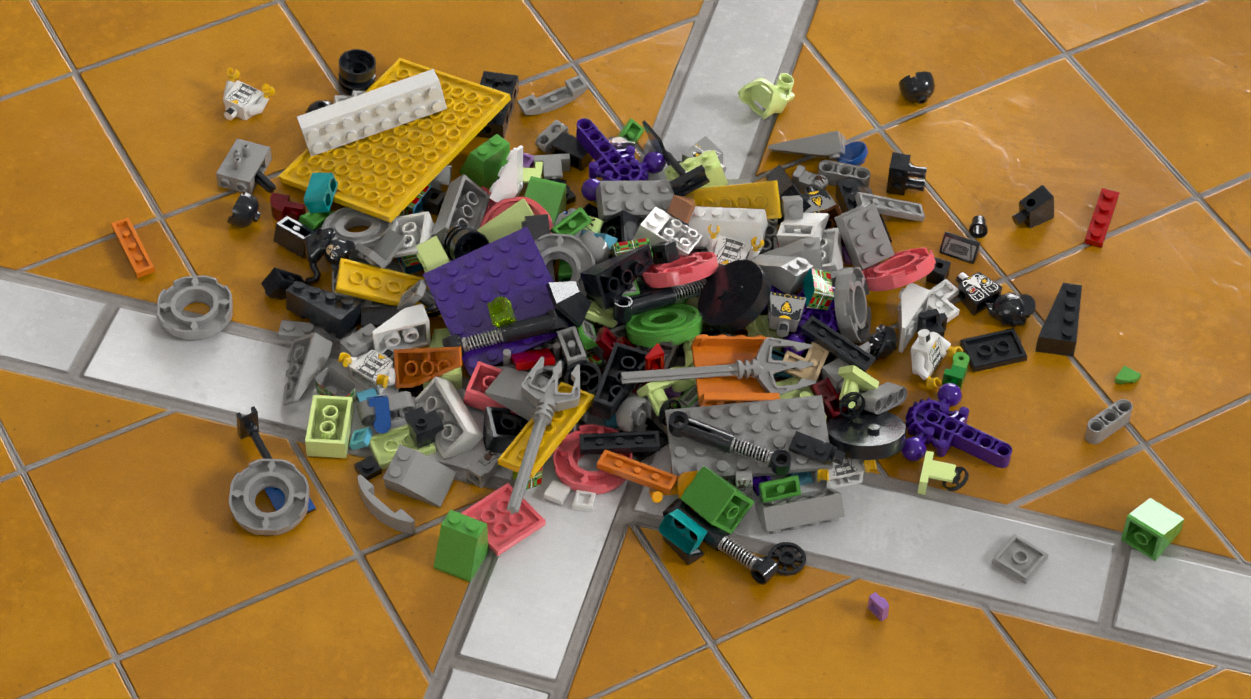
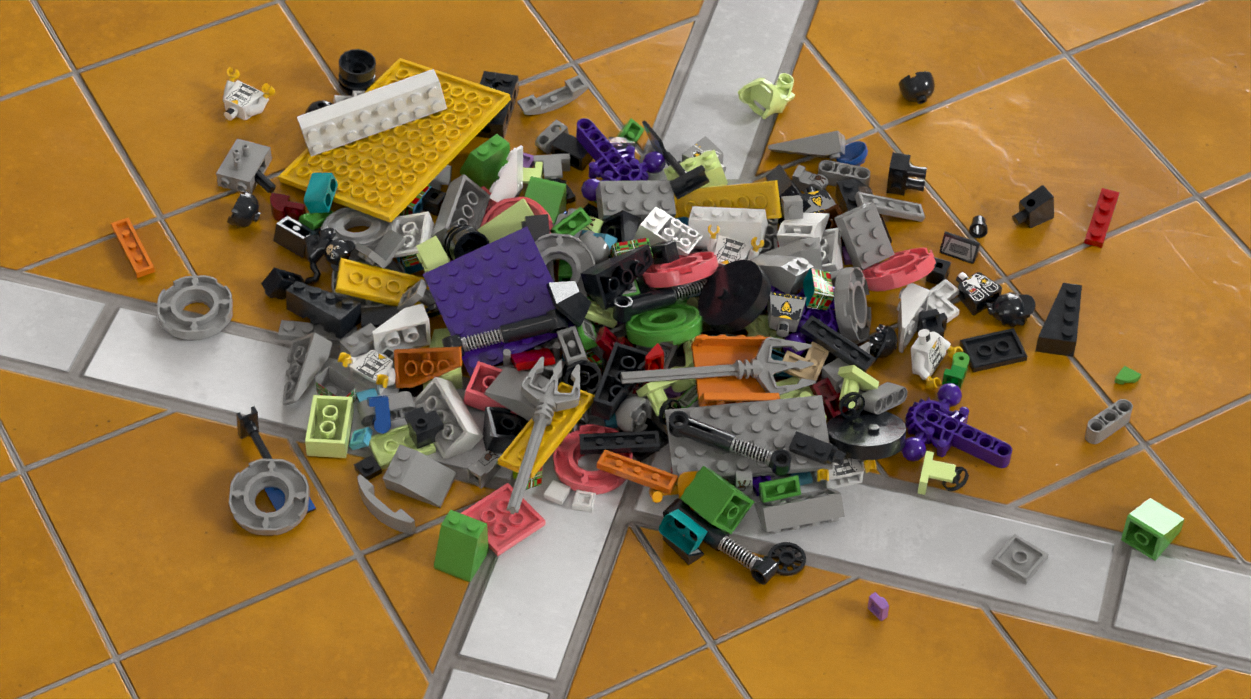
clear neon green brick [487,296,517,329] -> none
nougat slope [667,195,695,224] -> none

